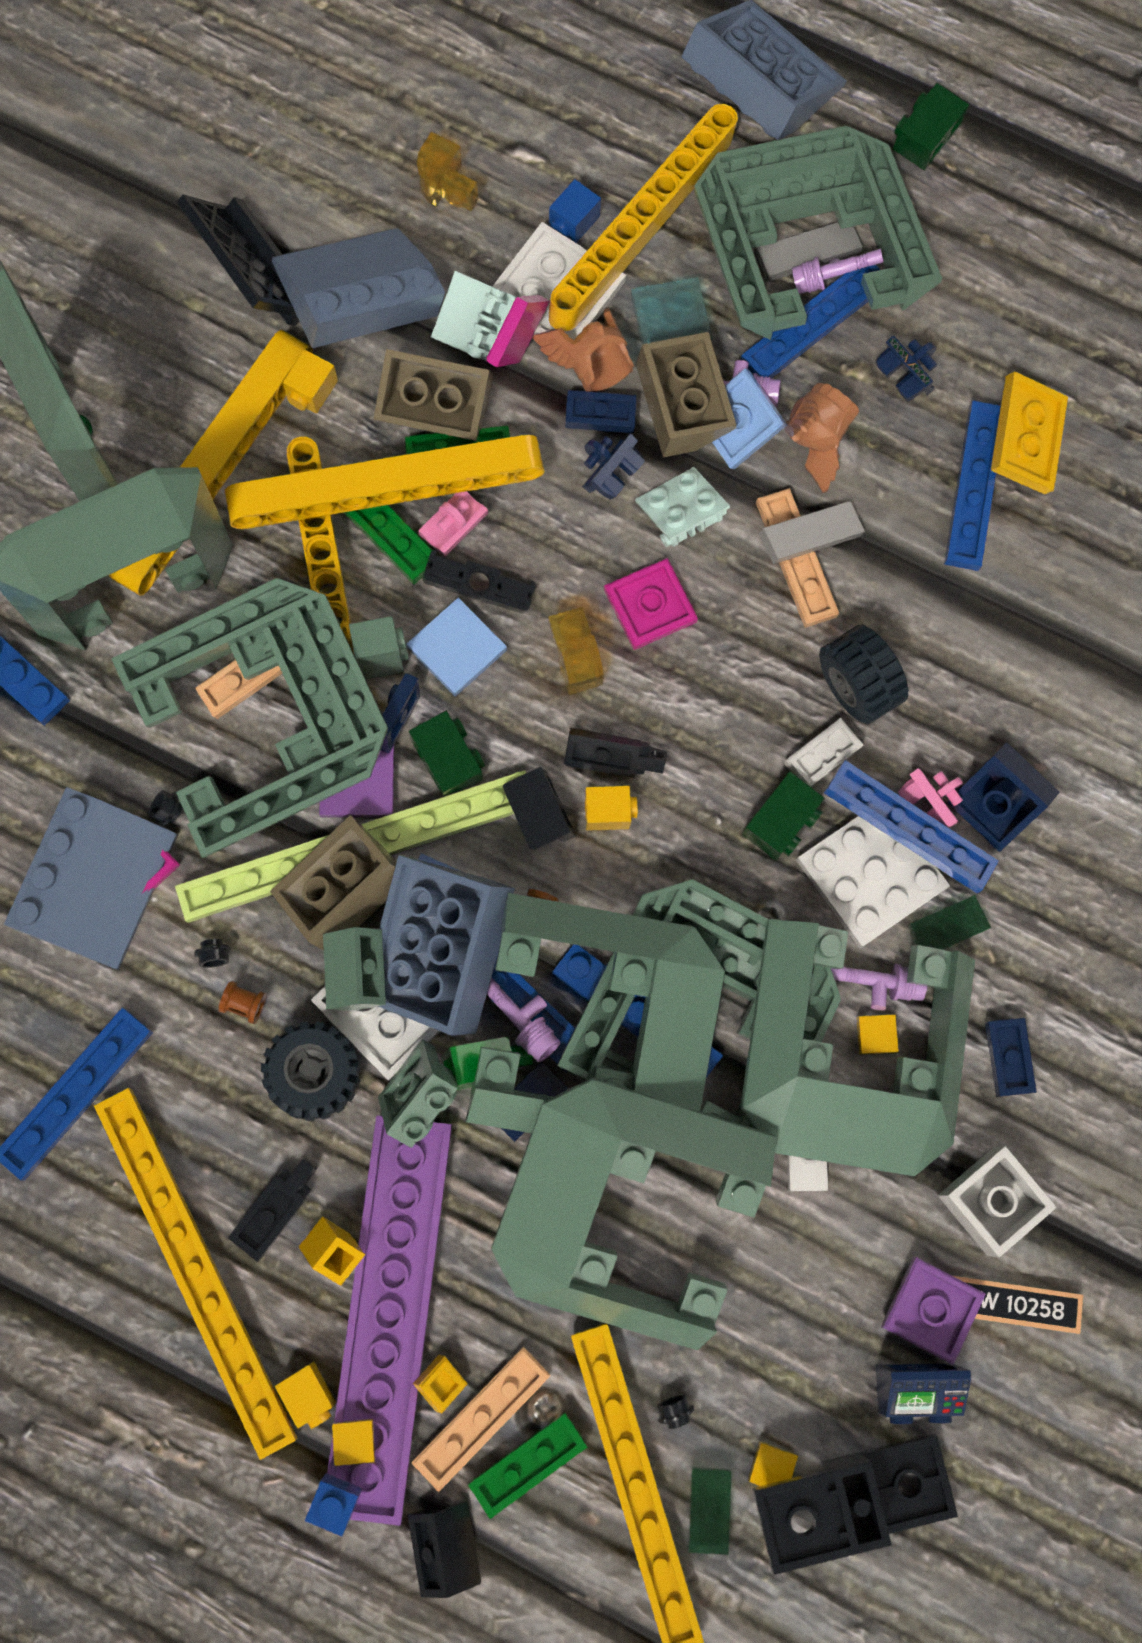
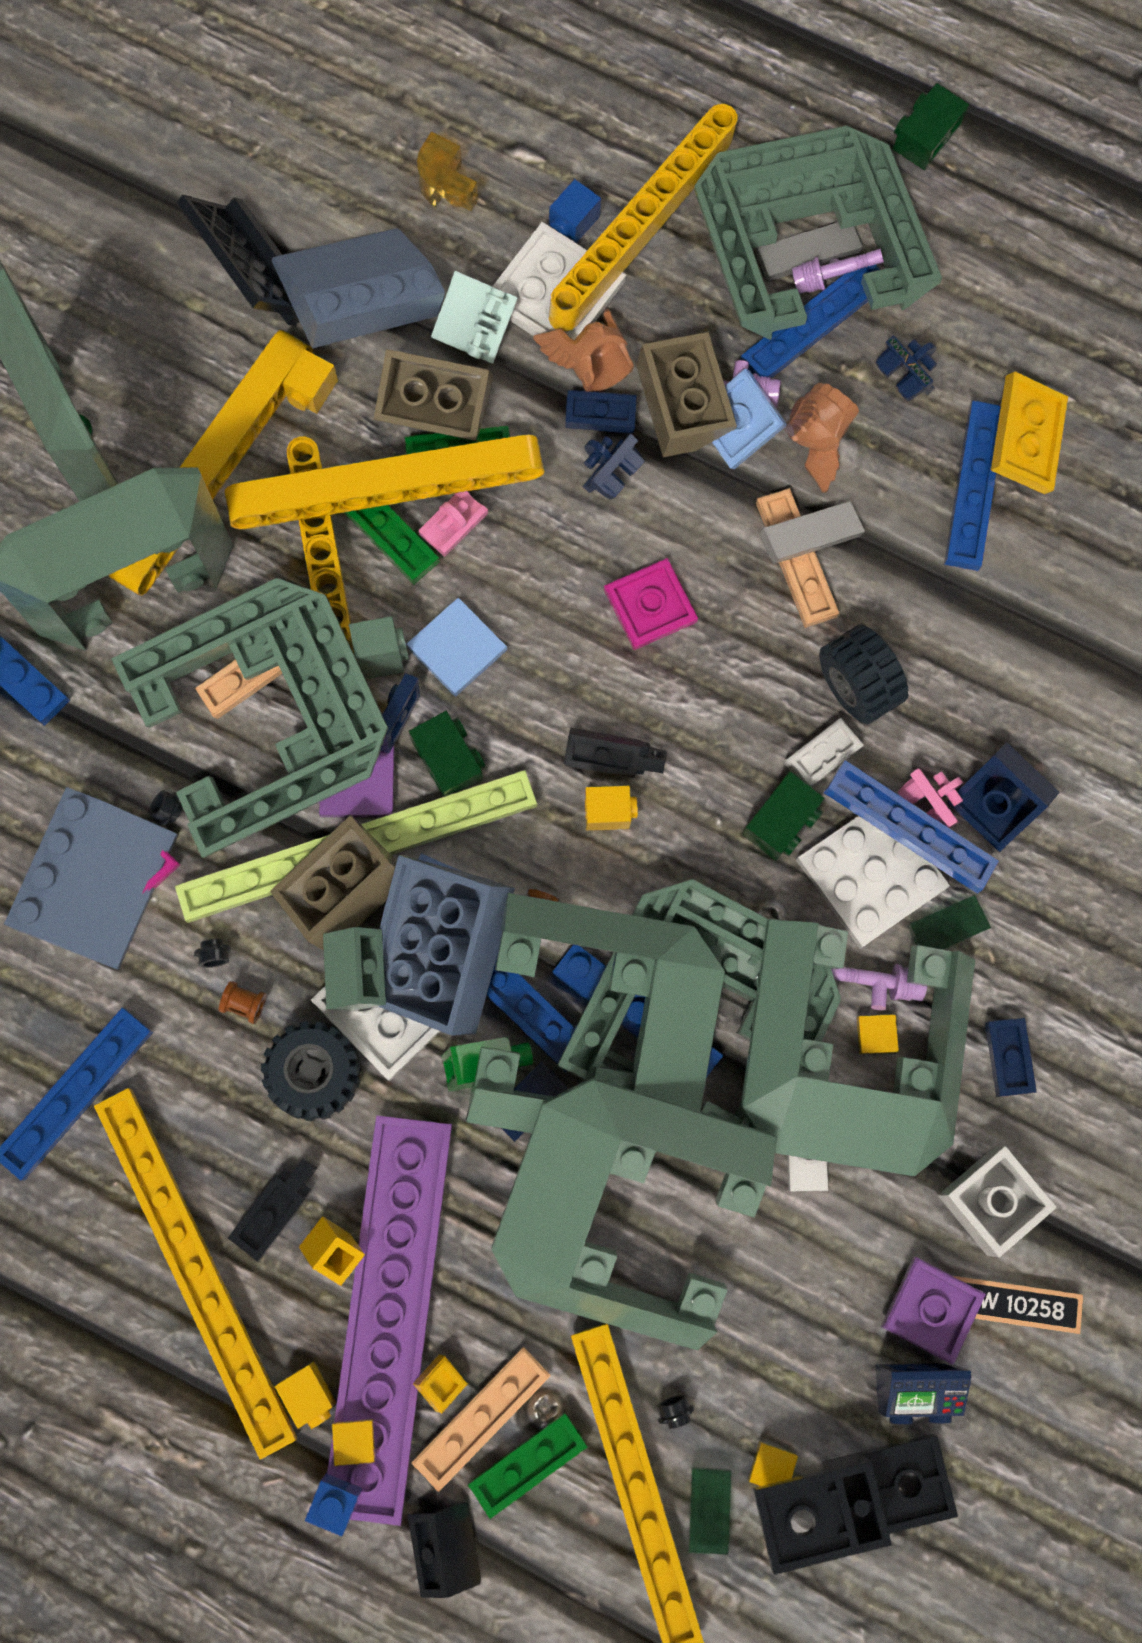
sand green plate [378,1039,458,1148] -> none
black piece [422,550,536,614] -> none
dark pink tile [486,295,550,367] -> none
lavender piece [487,977,560,1063] -> none
black panel [503,766,576,850] -> none
clear yellow brick [548,607,604,695] -> none
clear light blue plate [631,277,712,344] -> none
light aqua hinge [635,467,730,547] -> none
sand blue slope [681,0,847,140] -> none

